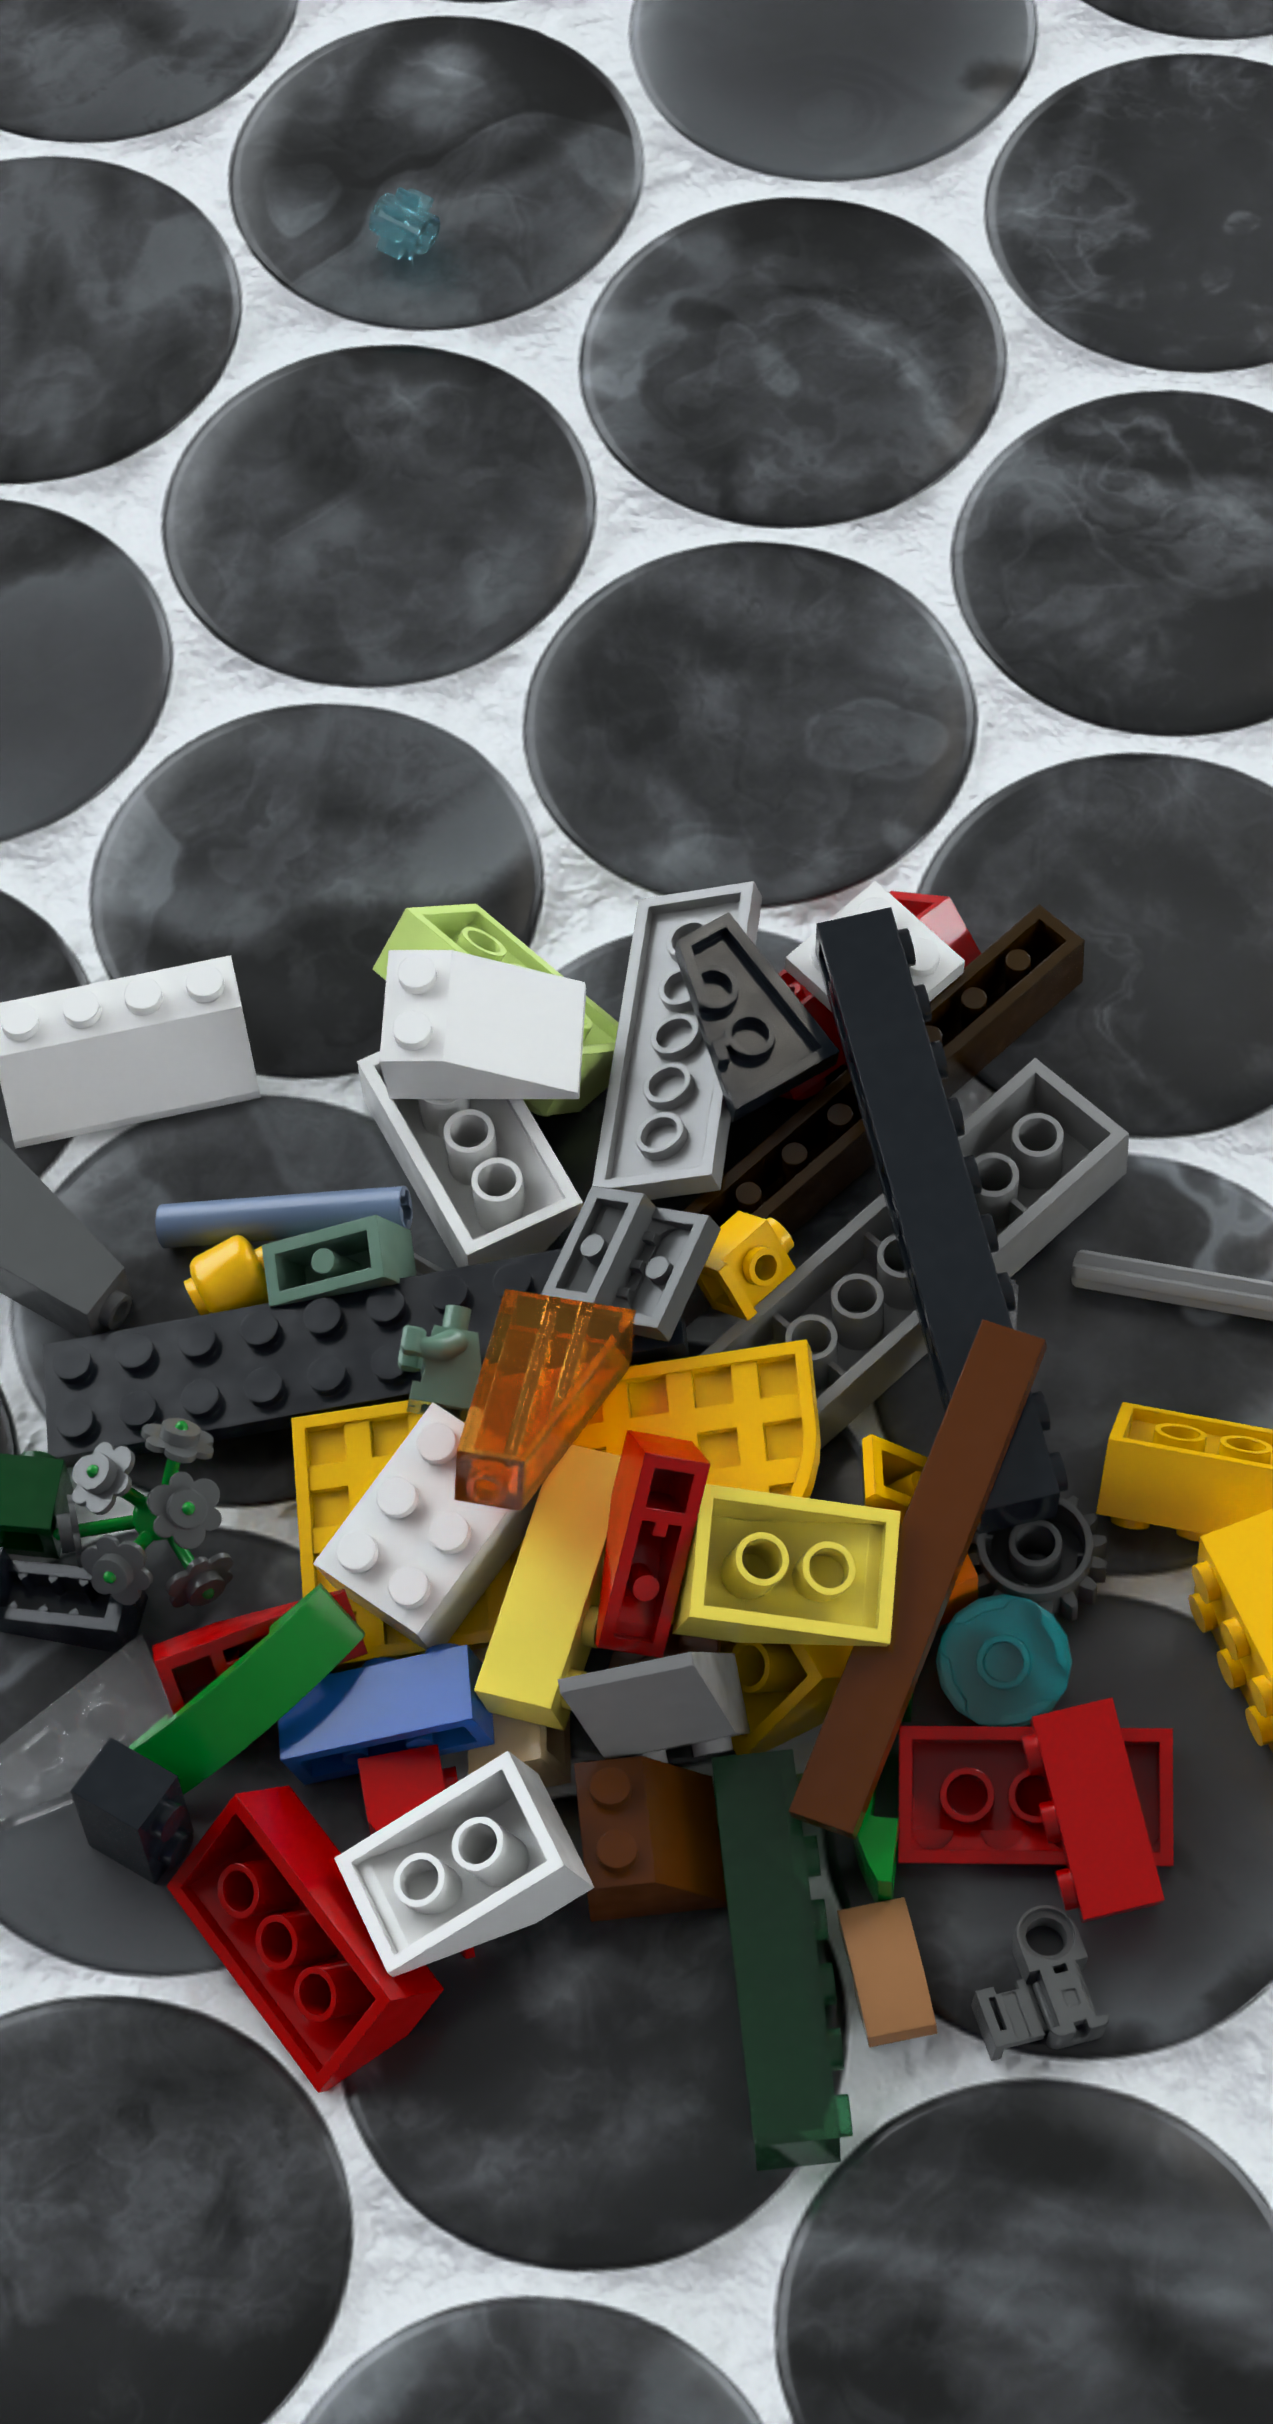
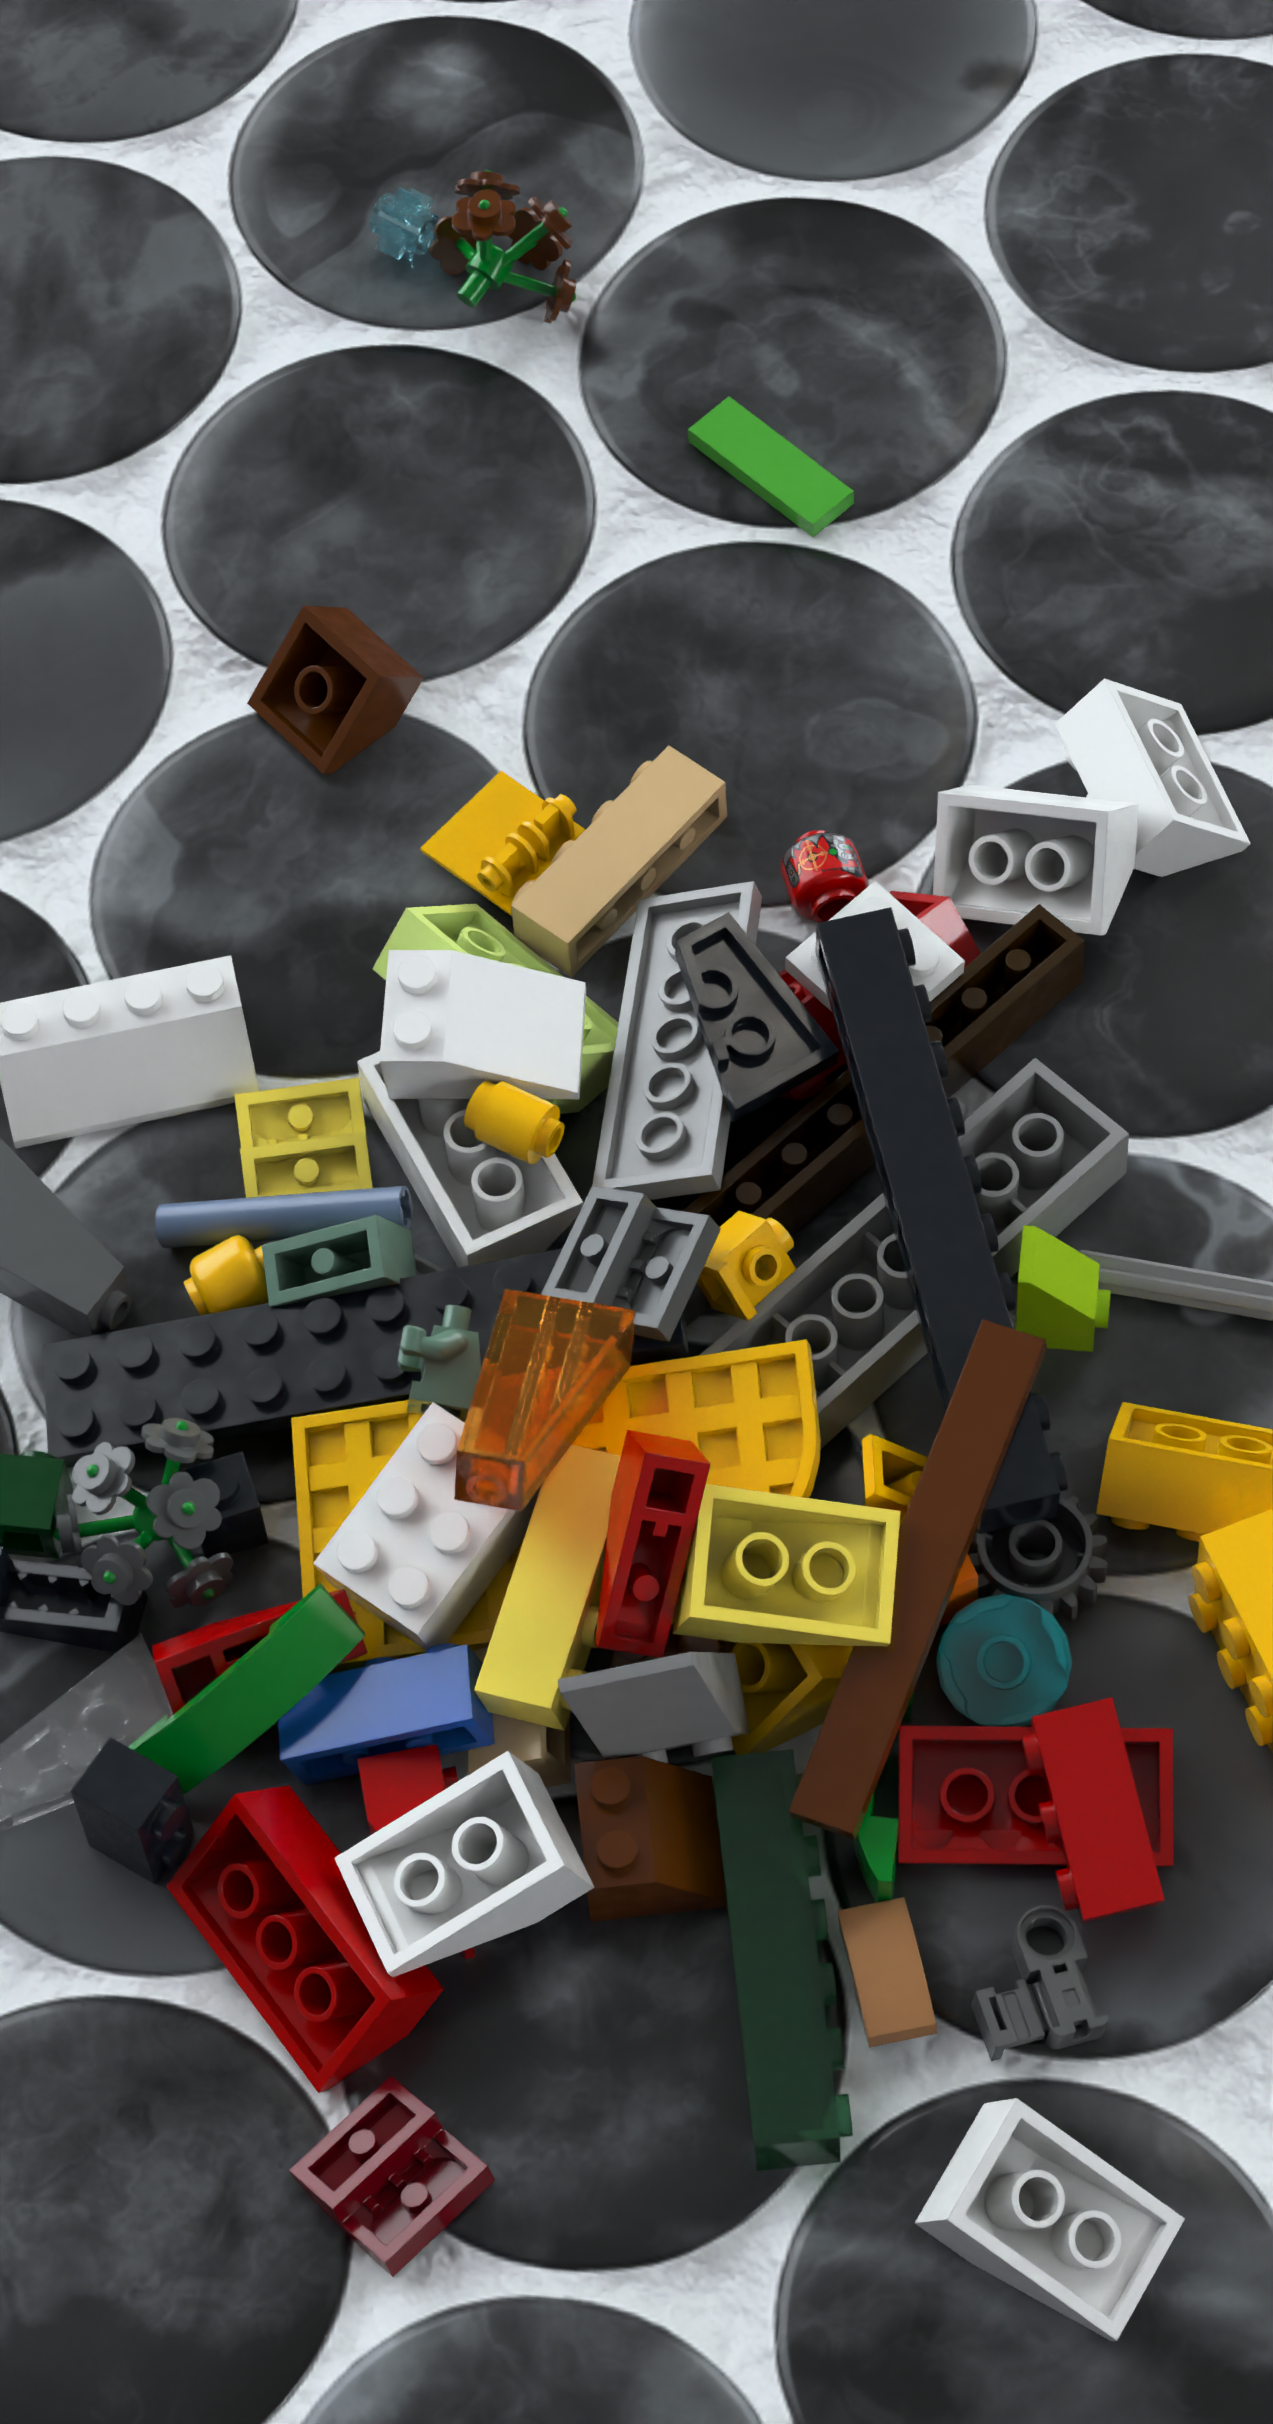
none -> black brick [179,1451,269,1559]
none -> light yellow slope [234,1077,373,1198]
none -> reddish brown slope [247,605,424,774]
none -> dark red slope [289,2076,495,2277]
none -> yellow hinge [420,771,586,916]
none -> reddish brown plant [429,170,576,324]
none -> yellow brick [464,1081,565,1165]
none -> tan brick [511,745,727,978]
none -> bright green tile [688,396,854,537]
none -> red head [780,830,869,923]
none -> white slope [915,2098,1185,2341]
none -> white slope [933,785,1139,936]
none -> lime slope [1016,1225,1111,1352]
none -> white slope [1055,678,1251,877]

